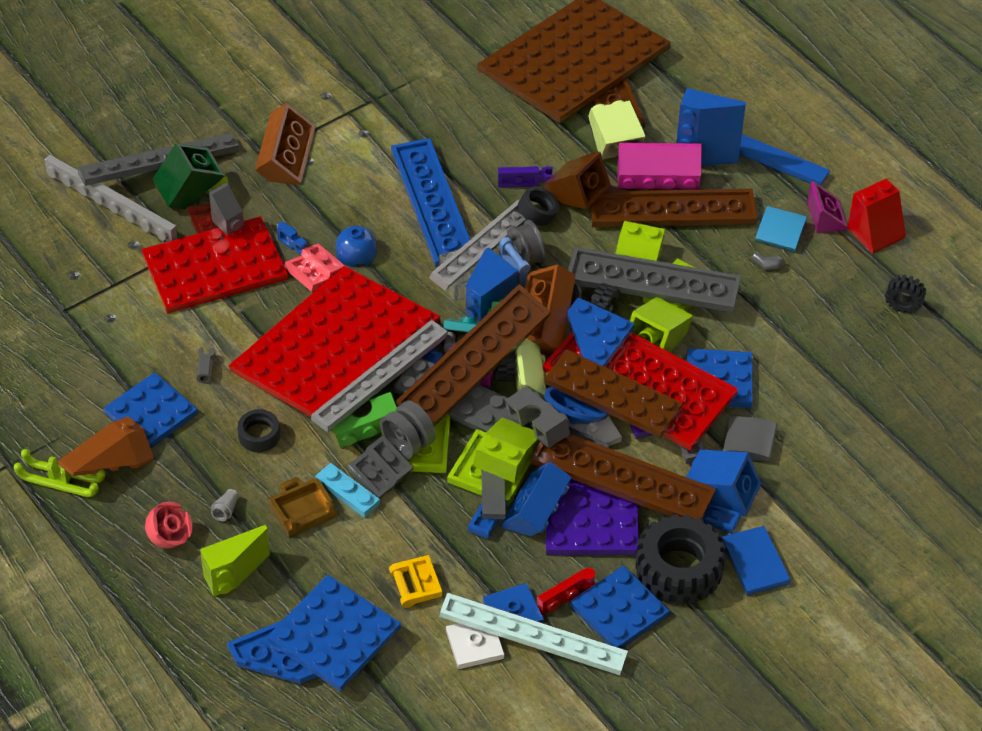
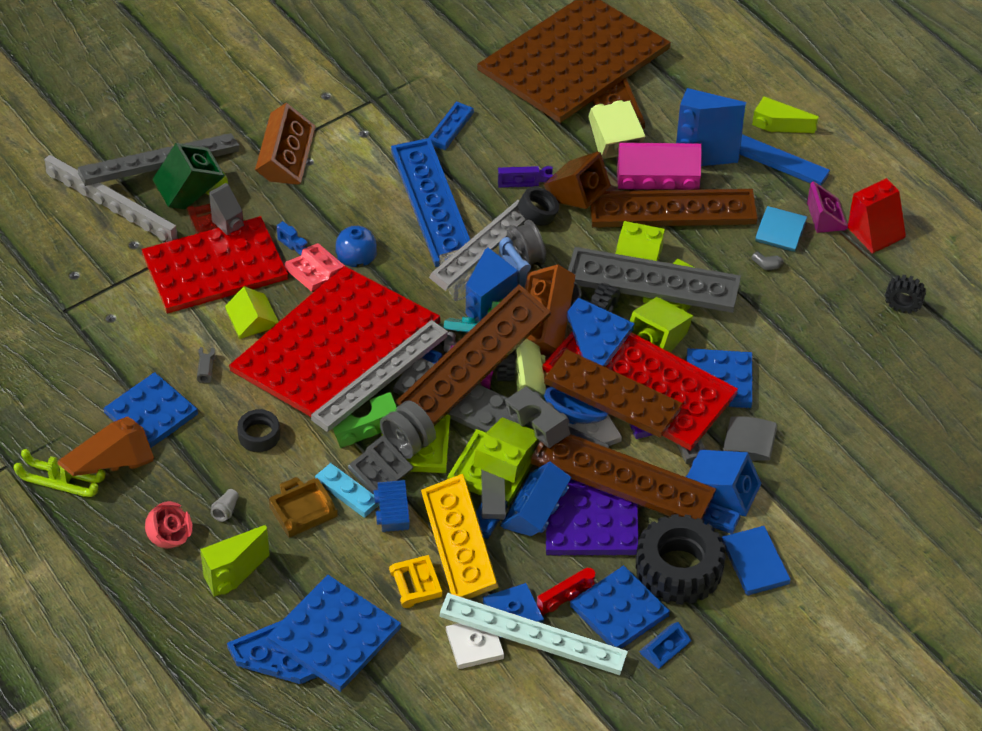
none -> lime slope [225,286,279,339]
none -> blue brick [373,480,410,532]
none -> yellow plate [421,474,499,599]
none -> blue tile [429,101,474,150]
none -> blue slope [639,622,692,669]
none -> lime slope [752,96,819,133]

